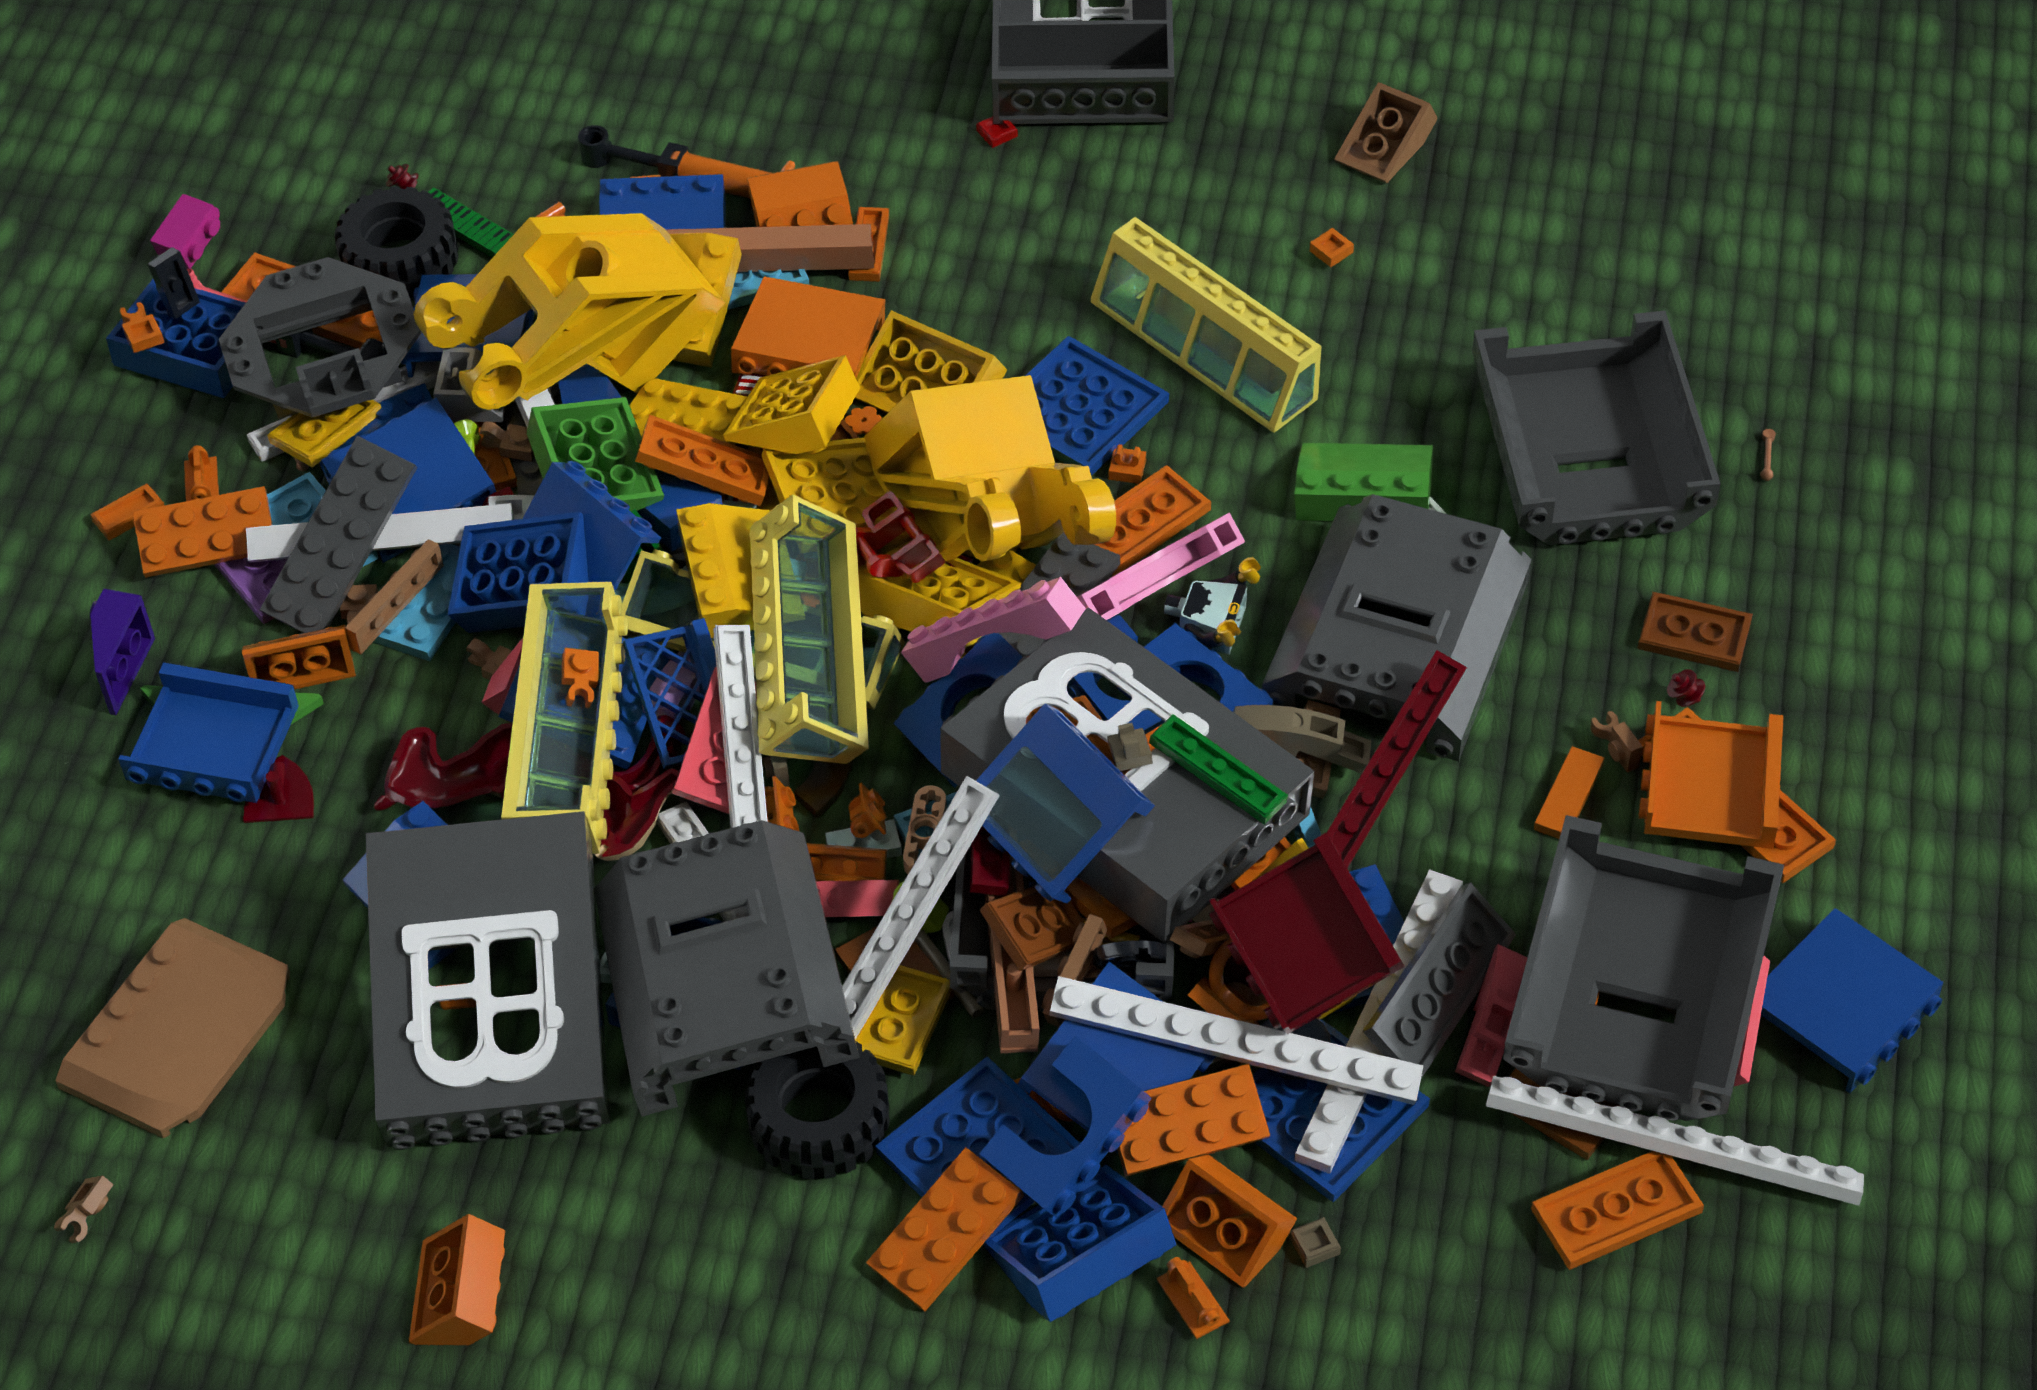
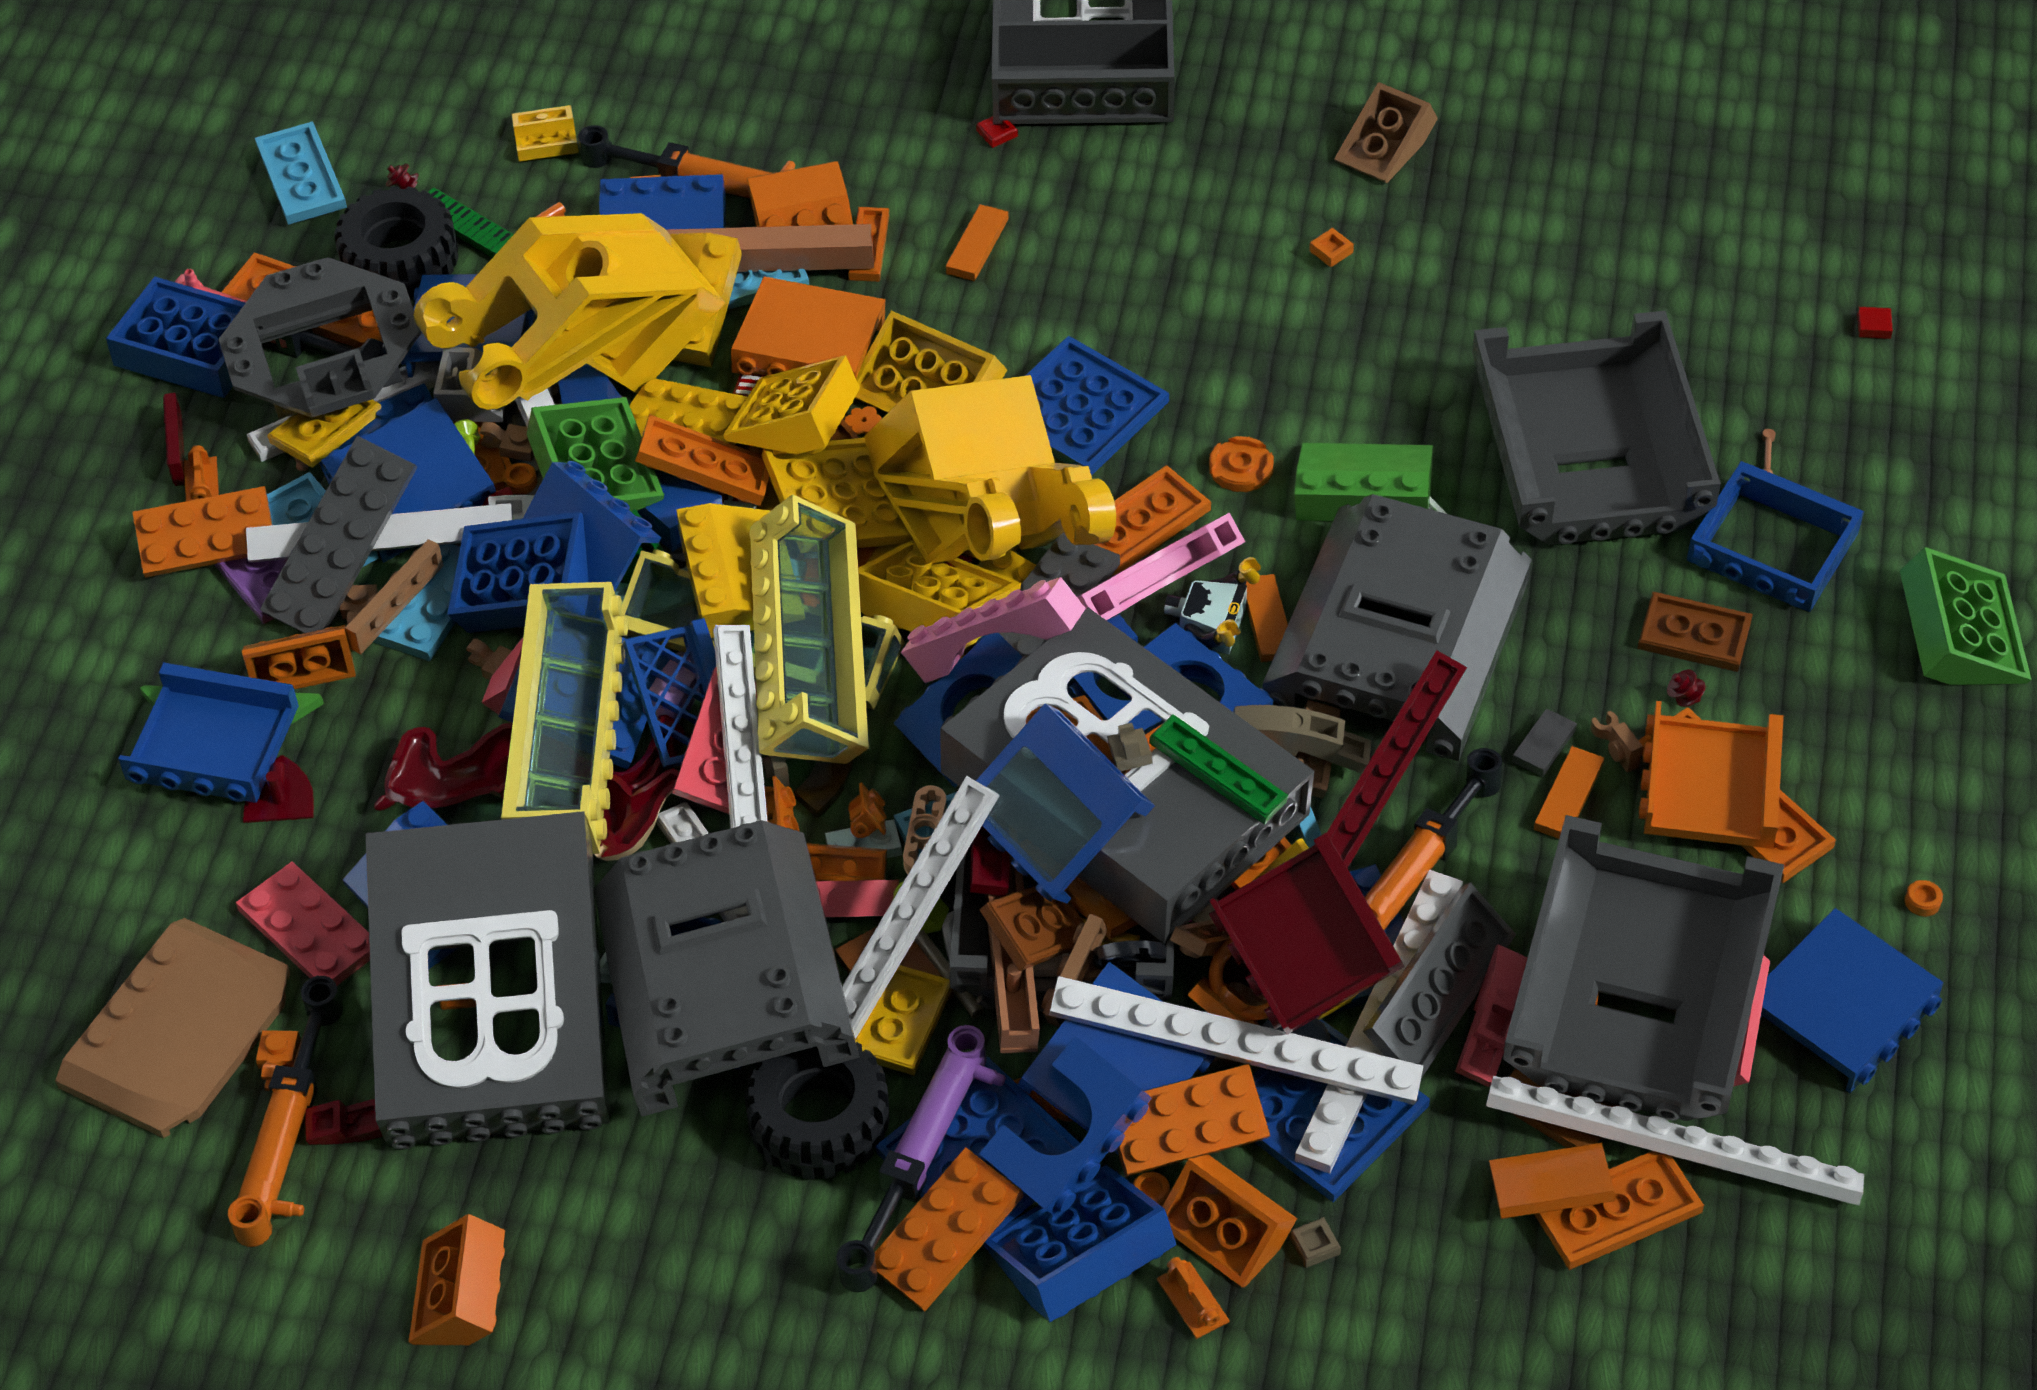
medium nougat plate [54,1175,114,1243] -> none
orange tile [90,483,164,541] -> none
dark purple slope [90,589,155,715] -> none
orange plate [120,302,165,353] -> none
black tile [147,247,200,319] -> none
dark pink hinge [150,194,220,269] -> none
orange plate [561,648,599,709] -> none
red bar [856,491,945,583] -> none
window [1091,217,1321,433] -> none
orange tile [1109,444,1147,484] -> none
none -> dark red tile [163,392,185,486]
none -> orange piece [228,976,343,1247]
none -> coral plate [236,861,370,985]
none -> medium azure plate [255,121,347,225]
none -> orange plate [256,1030,301,1091]
none -> dark red slope [306,1099,383,1145]
none -> orange tile [503,463,537,495]
none -> yellow slope [512,105,579,162]
none -> piece [836,1025,1006,1293]
none -> orange tile [946,204,1009,281]
none -> orange tile [1133,1172,1170,1206]
none -> orange tile [1209,436,1274,492]
none -> orange tile [1246,574,1288,662]
none -> piece [1364,748,1502,930]
none -> orange tile [1489,1143,1616,1219]
none -> flat silver tile [1512,709,1577,777]
none -> blue window [1687,461,1864,612]
none -> red tile [1857,307,1893,339]
none -> bright green slope [1900,547,2032,685]
none -> orange tile [1905,880,1943,917]

